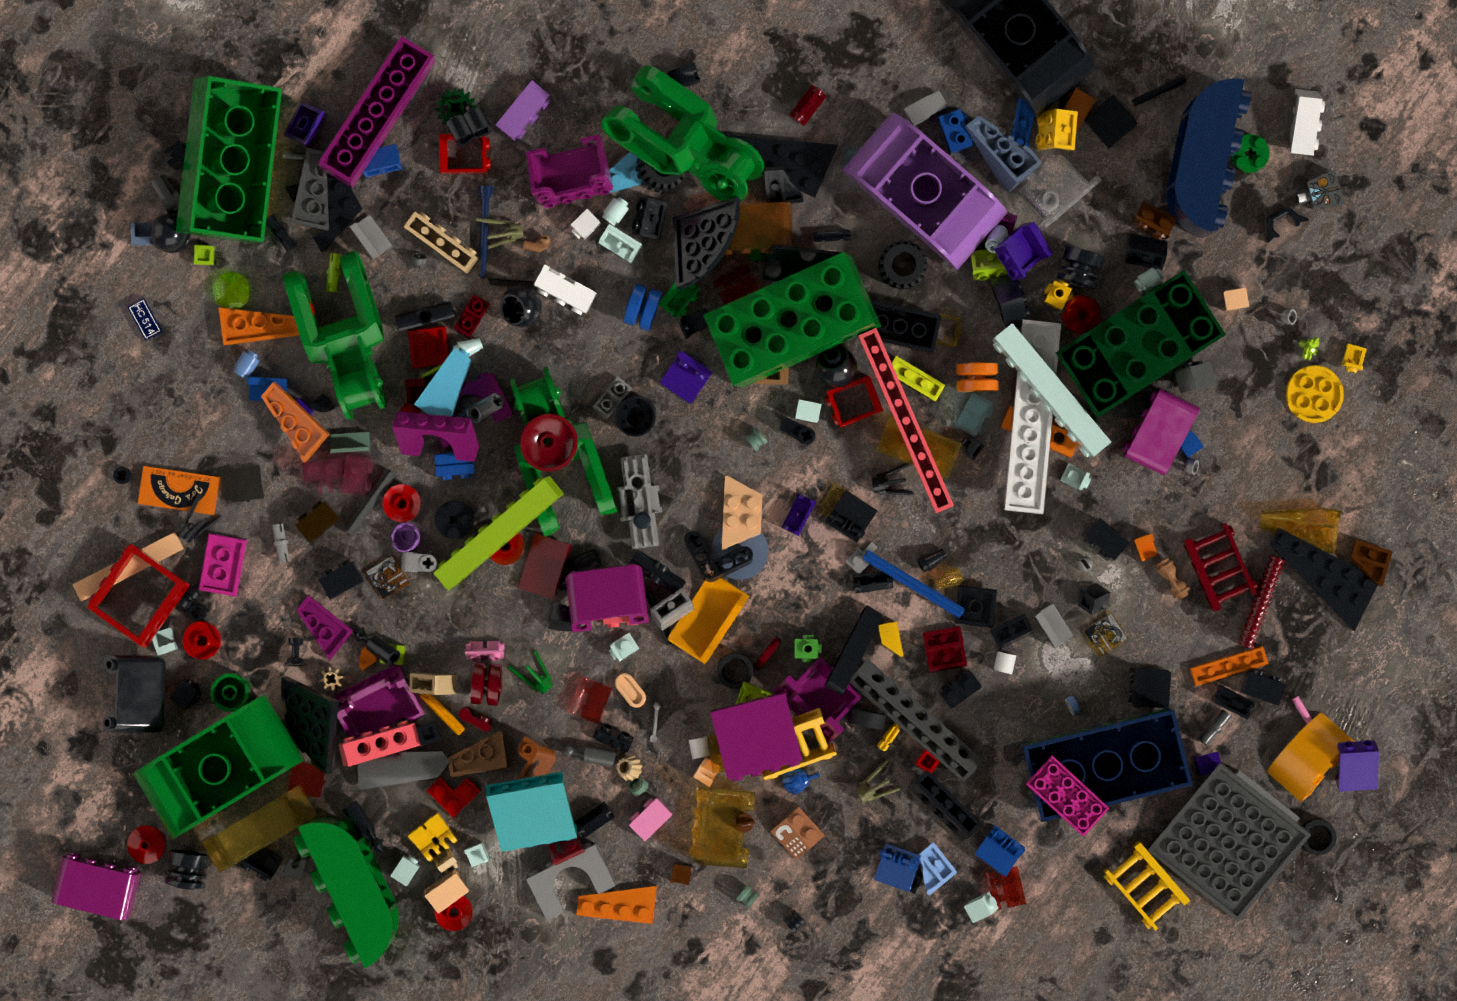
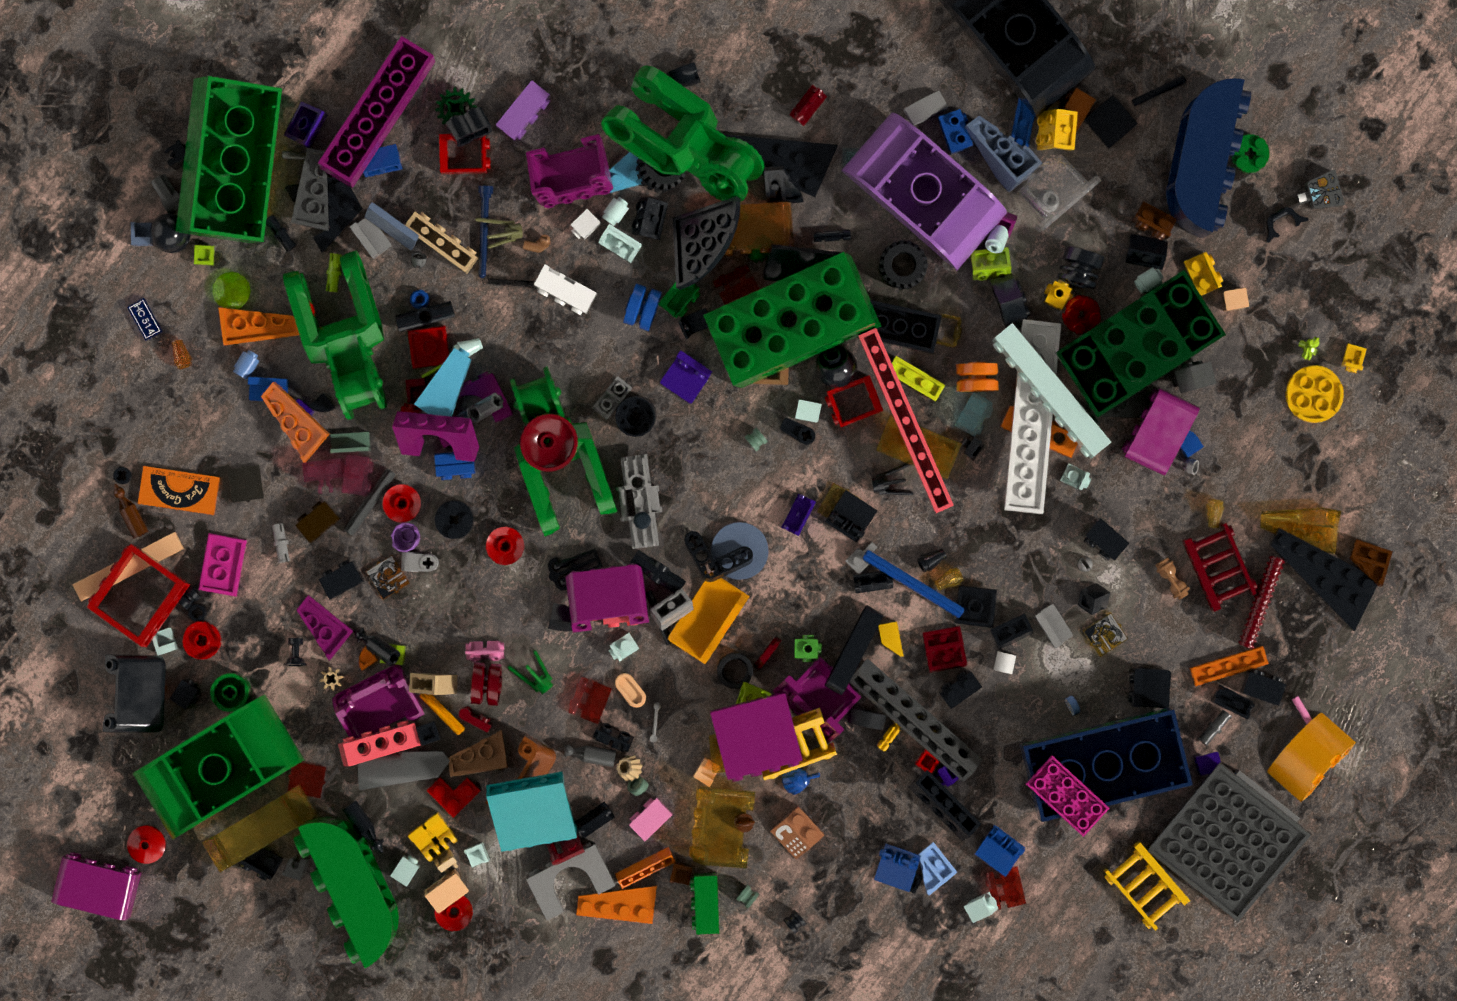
black wheel [165,849,210,890] -> none
black plant [179,493,221,543] -> none
black plate [281,676,339,774] -> none
lime brick [434,476,564,591] -> none
dark red slope [453,295,490,339] -> none
black wheel [500,286,542,328] -> none
dark red tile [518,533,572,600] -> none
white brick [688,736,711,759] -> none
light nougat wing [722,476,762,550] -> none
olive plant [856,759,901,802] -> none
dark purple panel [994,221,1053,281] -> none
orange panel [1132,533,1158,561] -> none
light grey hinge [1280,309,1297,325] -> none
white wedge [1289,89,1325,156] -> none
black tyre [1302,818,1337,856] -> none
dark purple panel [1336,740,1379,792] -> none
none -> reddish brown wheel [113,484,149,539]
none -> clear orange cone [171,340,193,370]
none -> sand blue tile [364,203,419,250]
none -> blue plate [410,290,429,309]
none -> orange piece [615,847,676,889]
none -> green brick [690,872,719,935]
none -> dark purple tile [934,765,959,787]
none -> yellow bracket [1183,252,1223,296]
none -> clear yellow cone [1206,499,1225,528]

